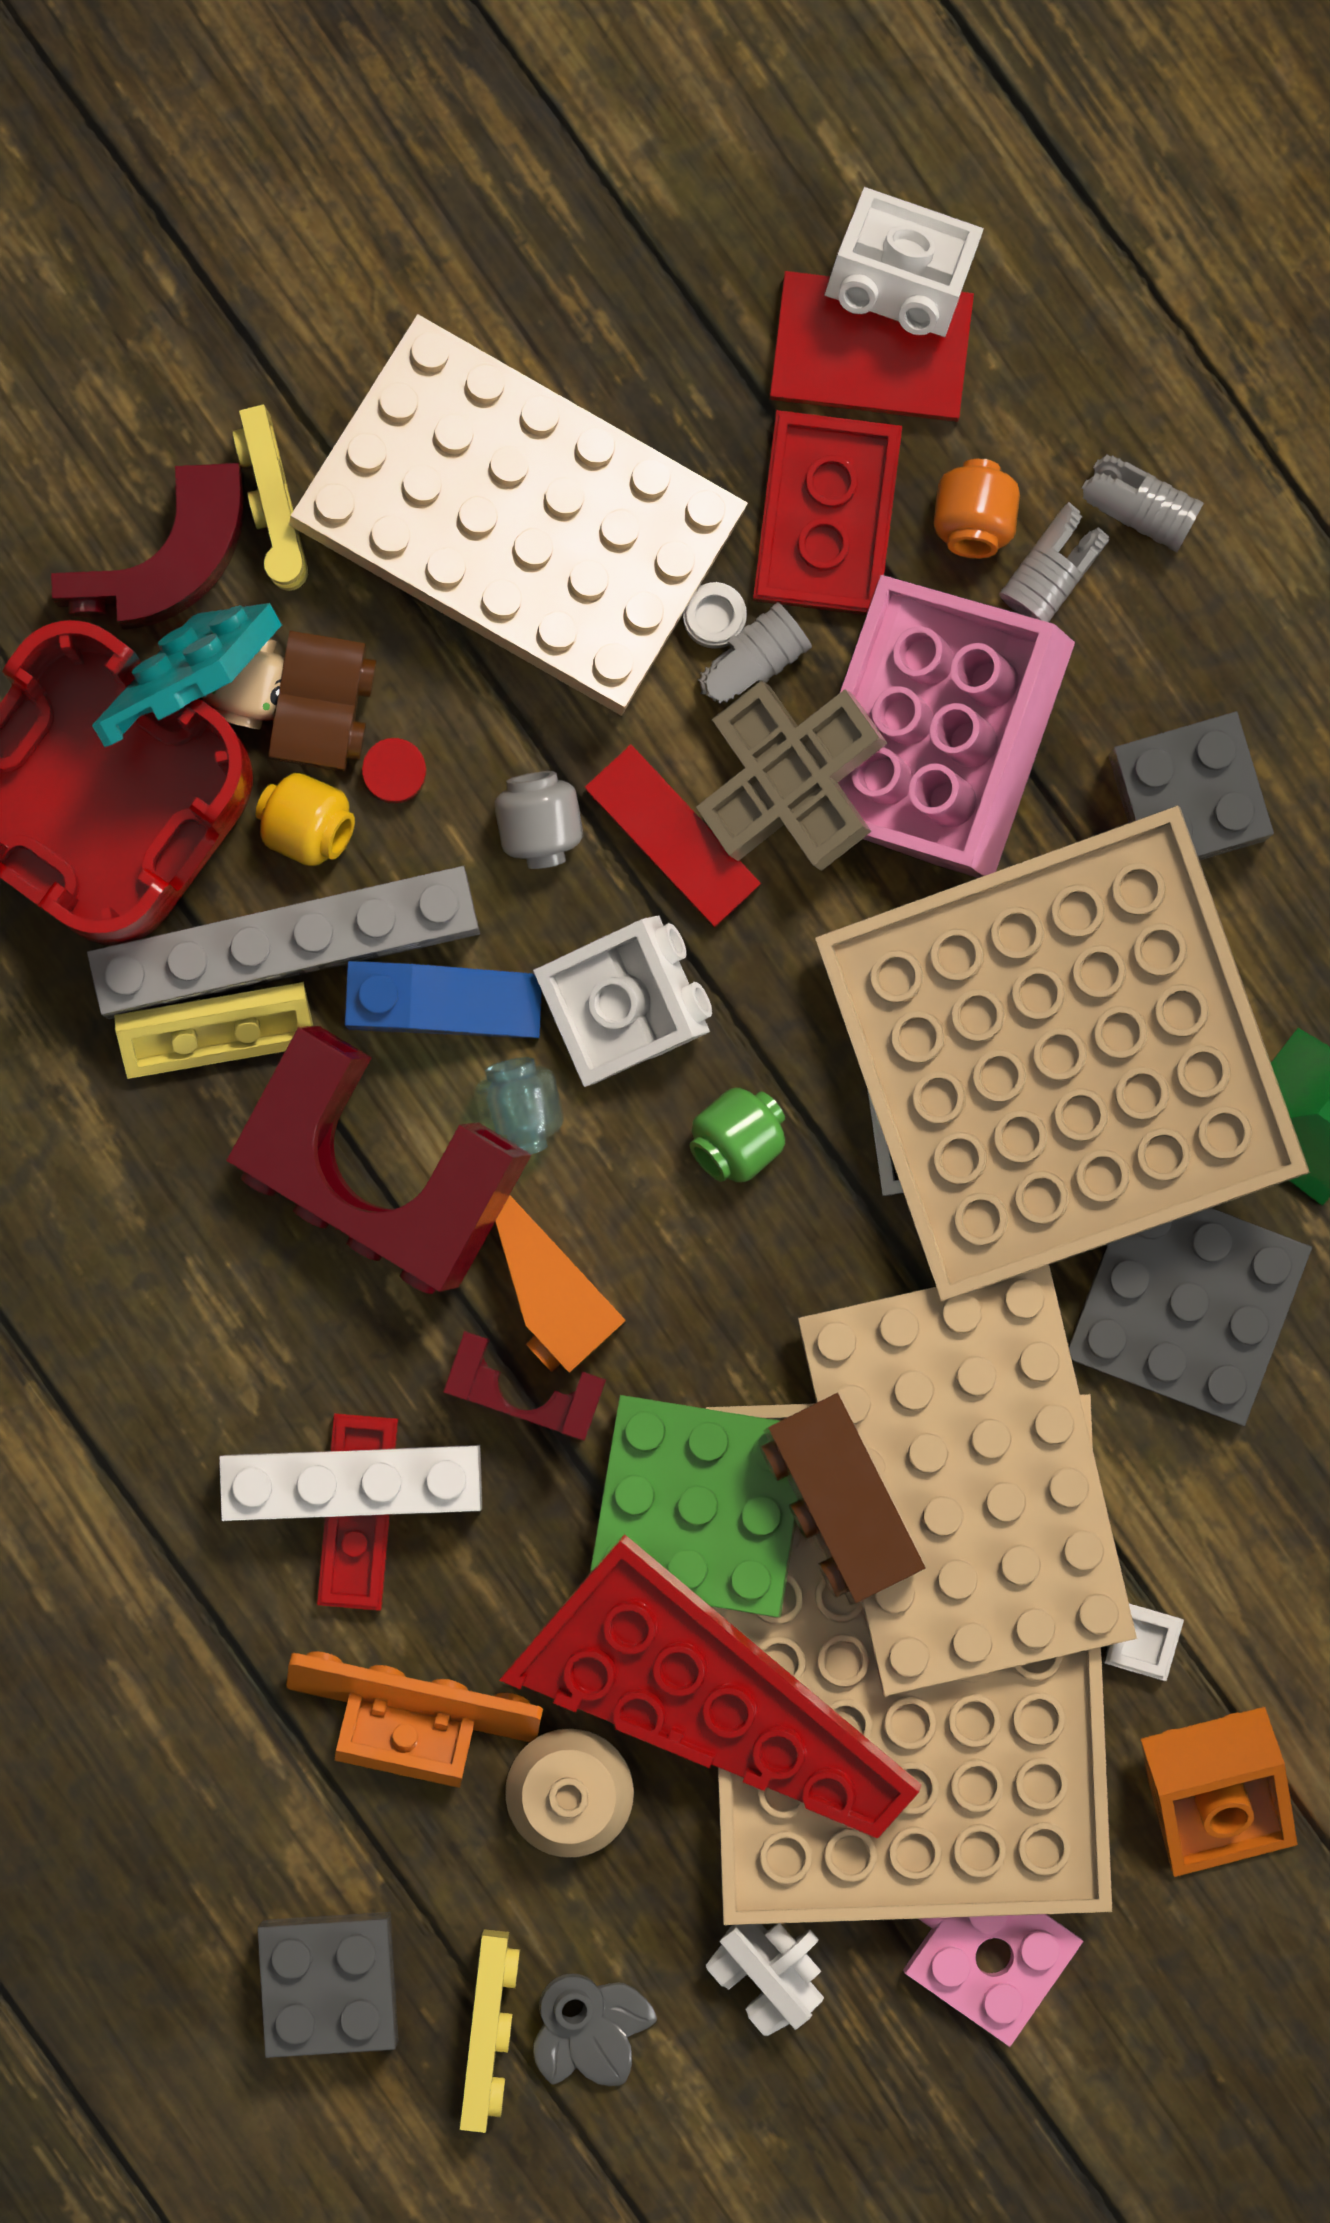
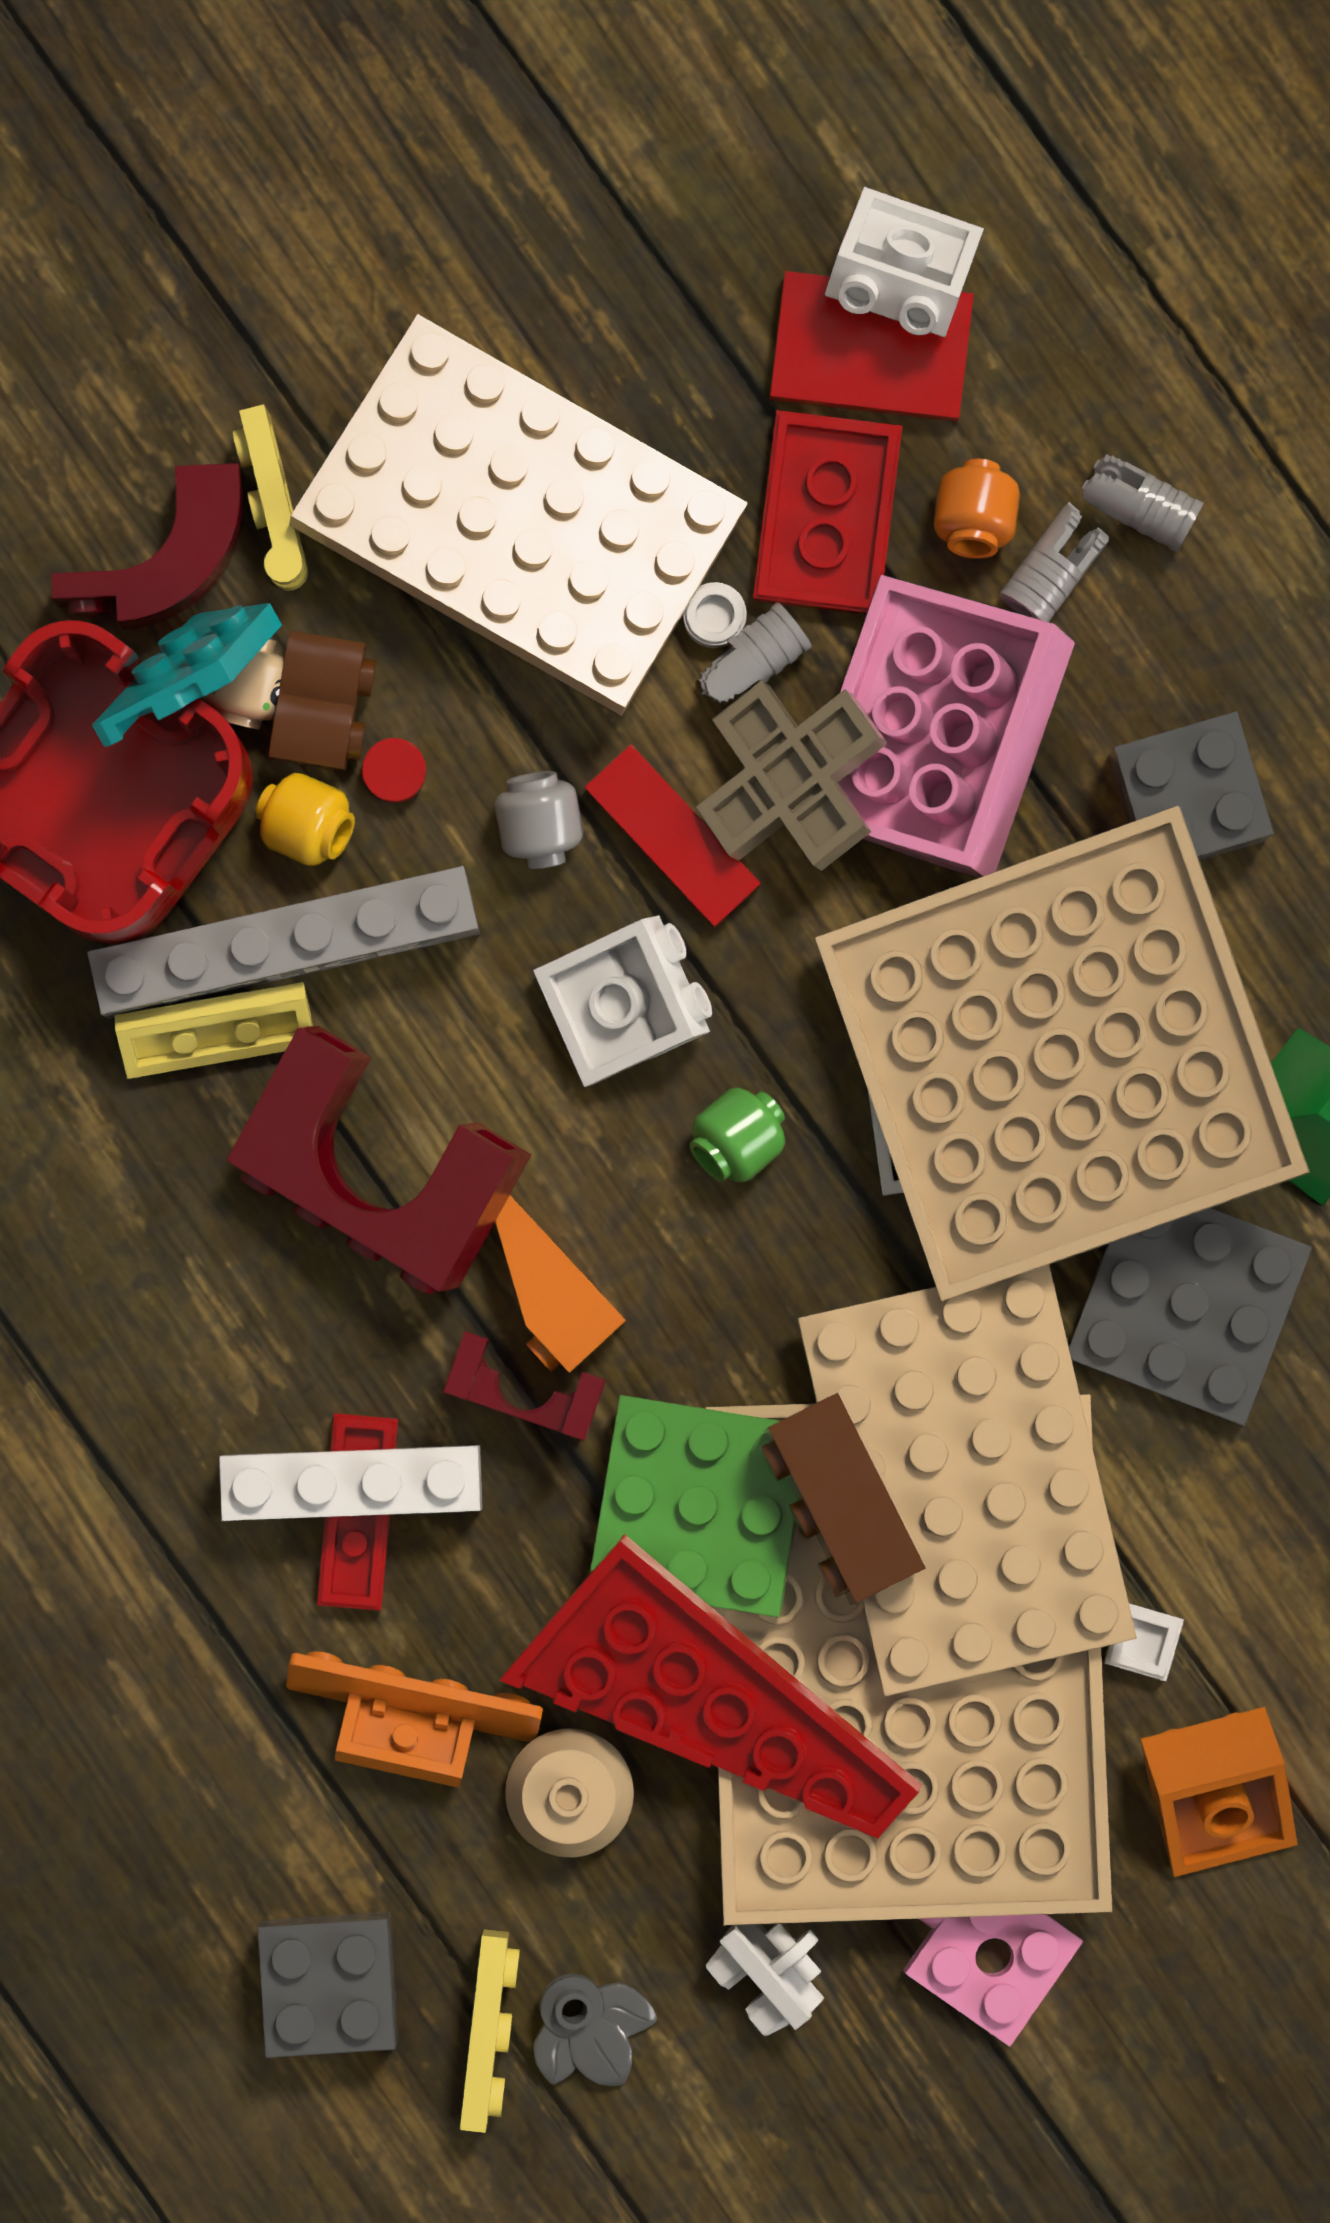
blue slope [345,961,542,1038] -> none
clear light blue head [474,1057,564,1154] -> none

